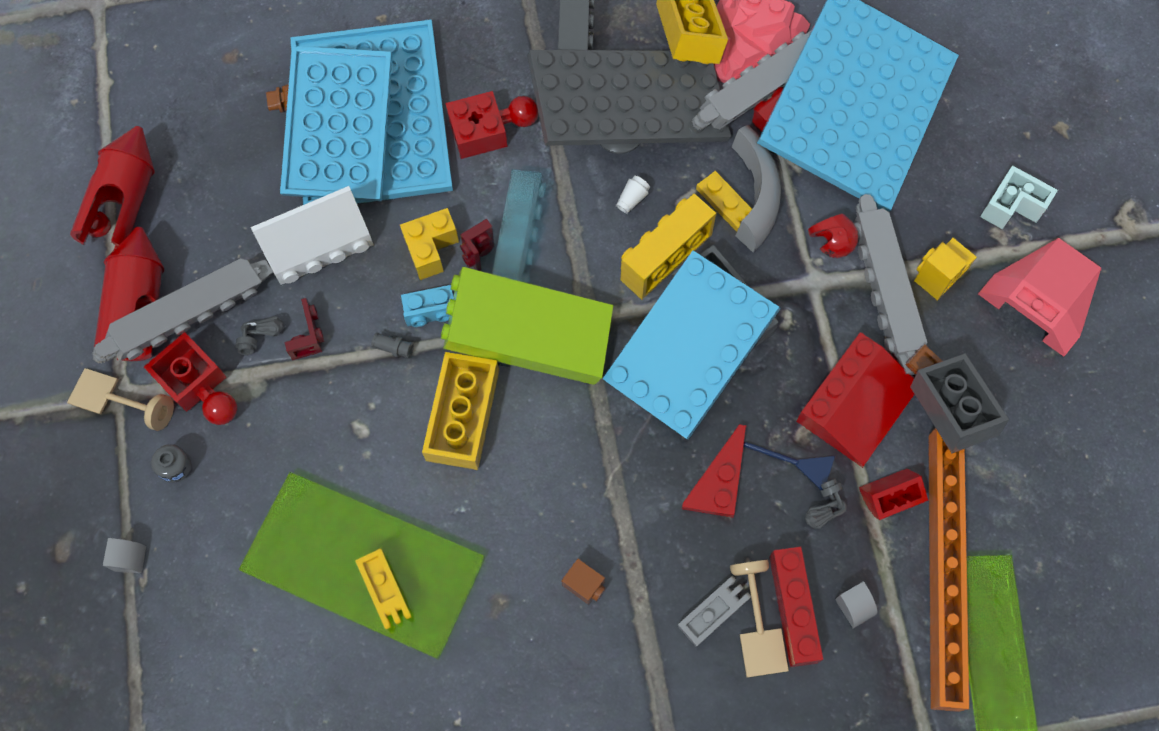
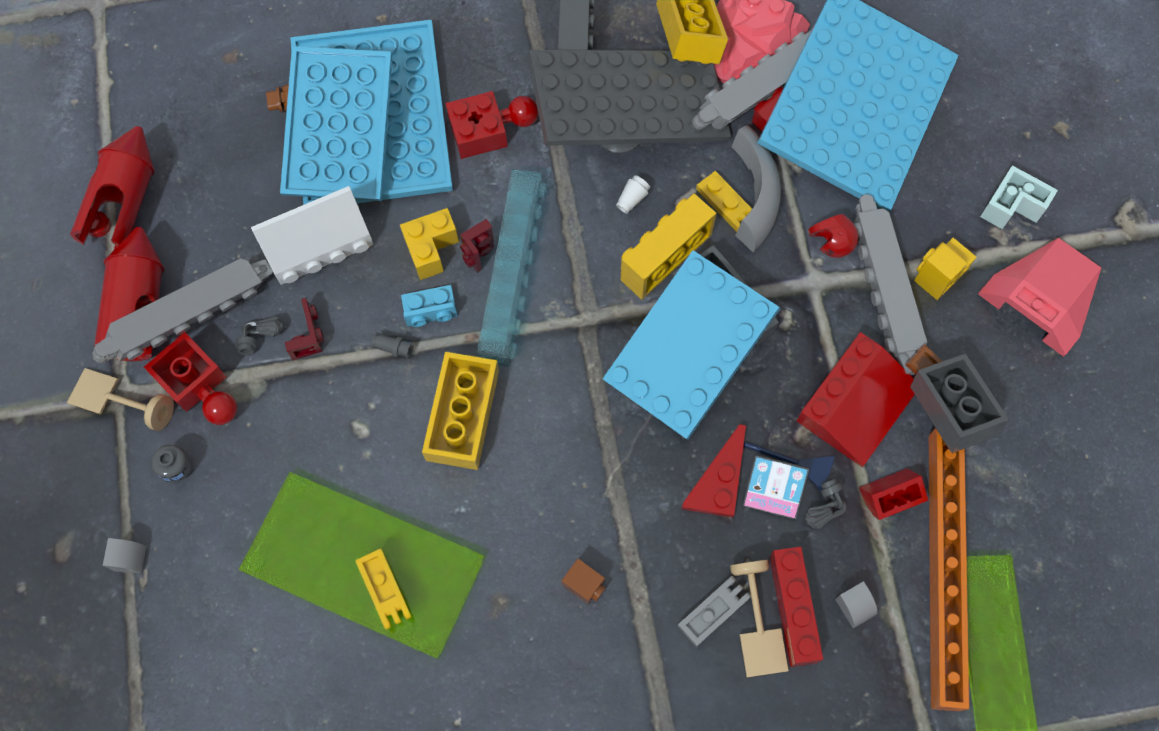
lime brick [441,267,613,385] -> none
none -> piece [743,455,809,520]

